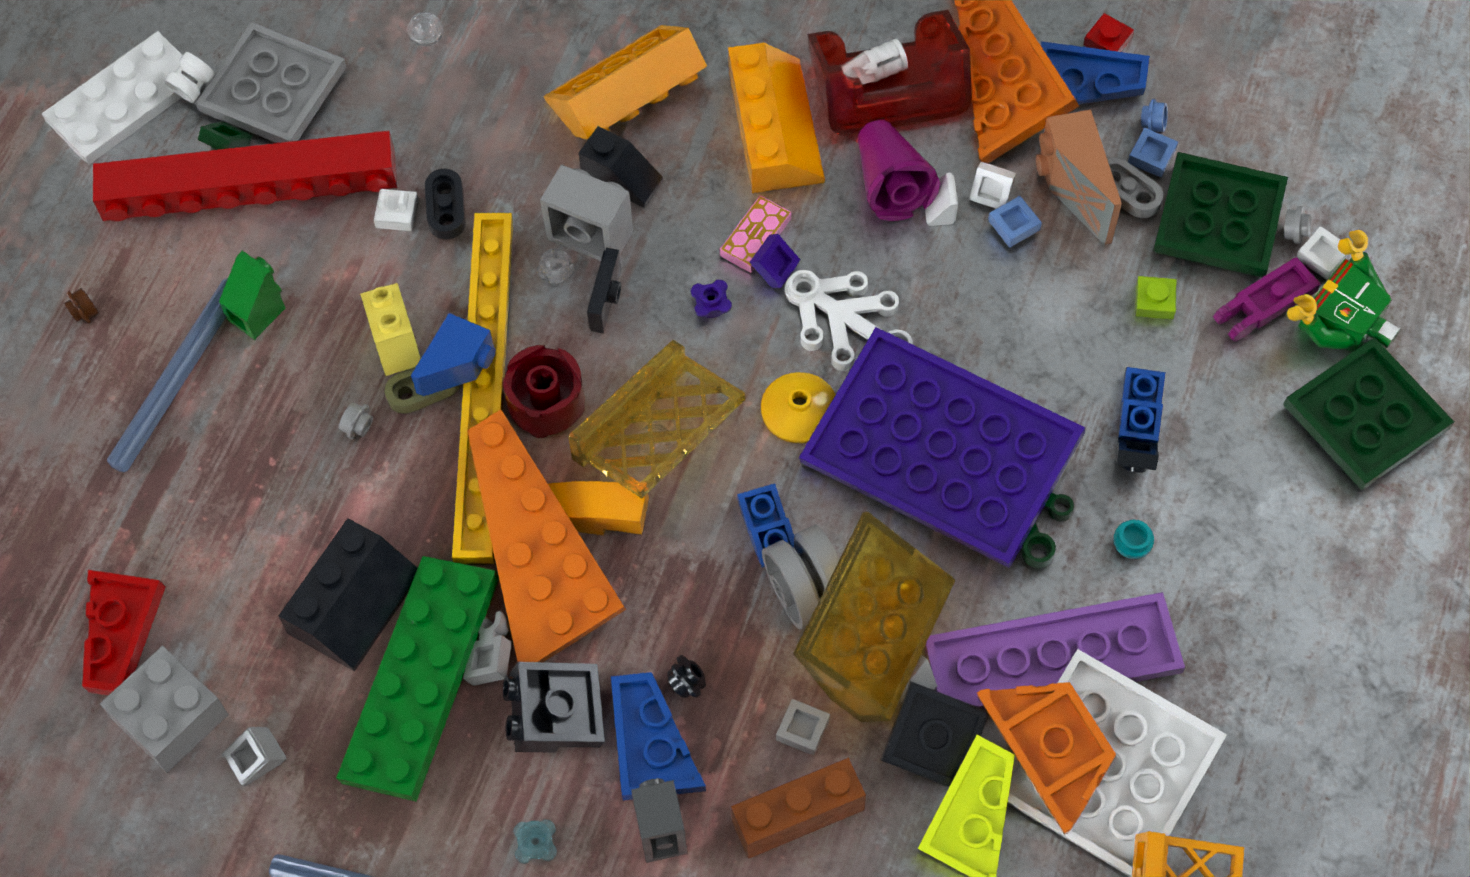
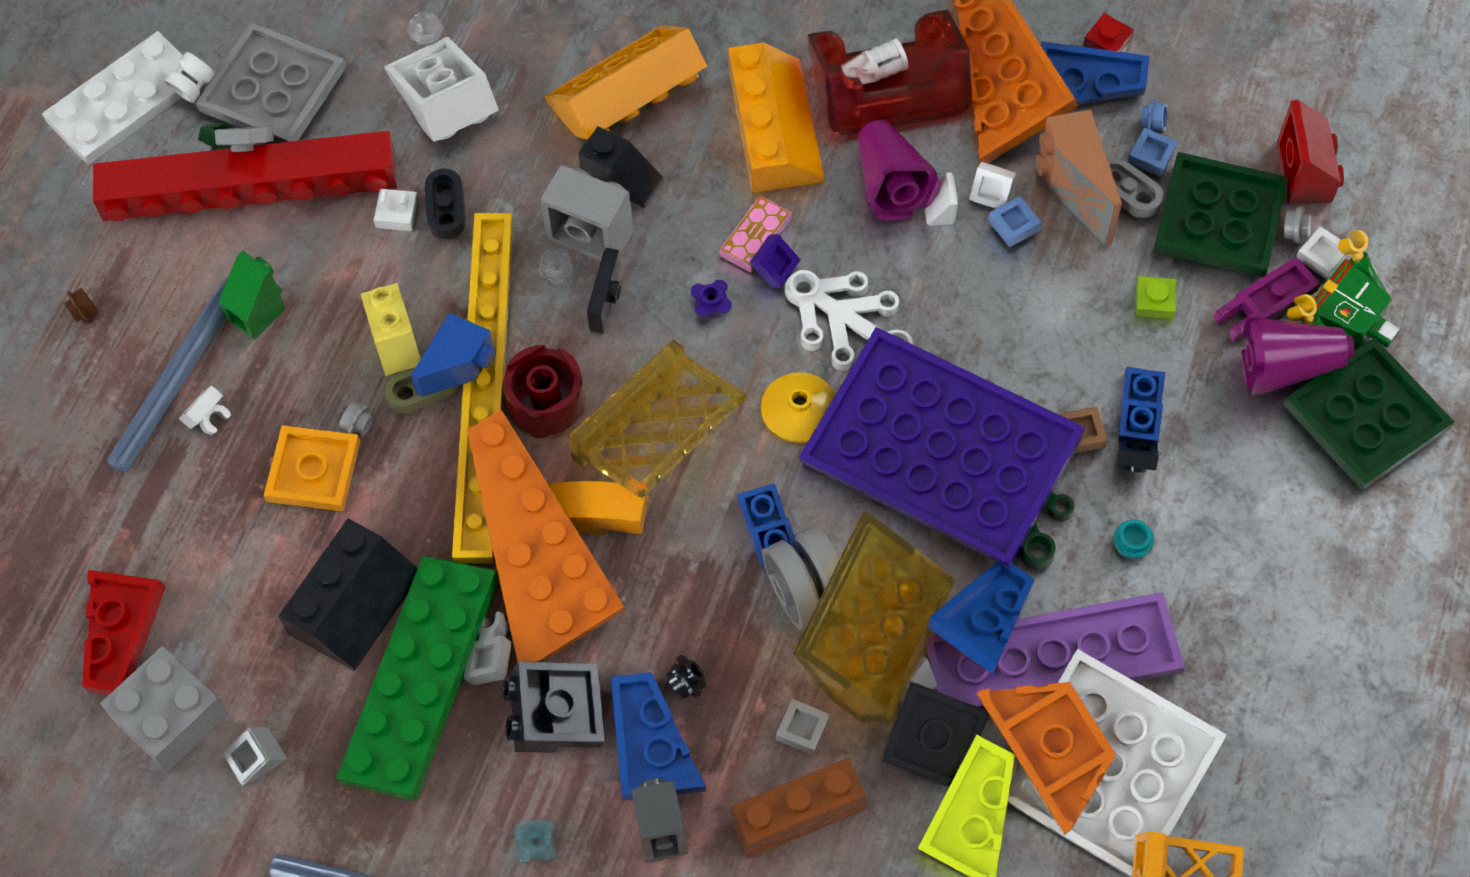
none -> white tile [179,385,231,435]
none -> light grey plate [215,126,274,152]
none -> light orange plate [264,425,361,512]
none -> white slope [384,37,499,142]
none -> blue wing [927,562,1035,674]
none -> medium nougat plate [1059,406,1108,454]
none -> magenta cone [1241,317,1354,396]
none -> red slope [1277,100,1344,204]

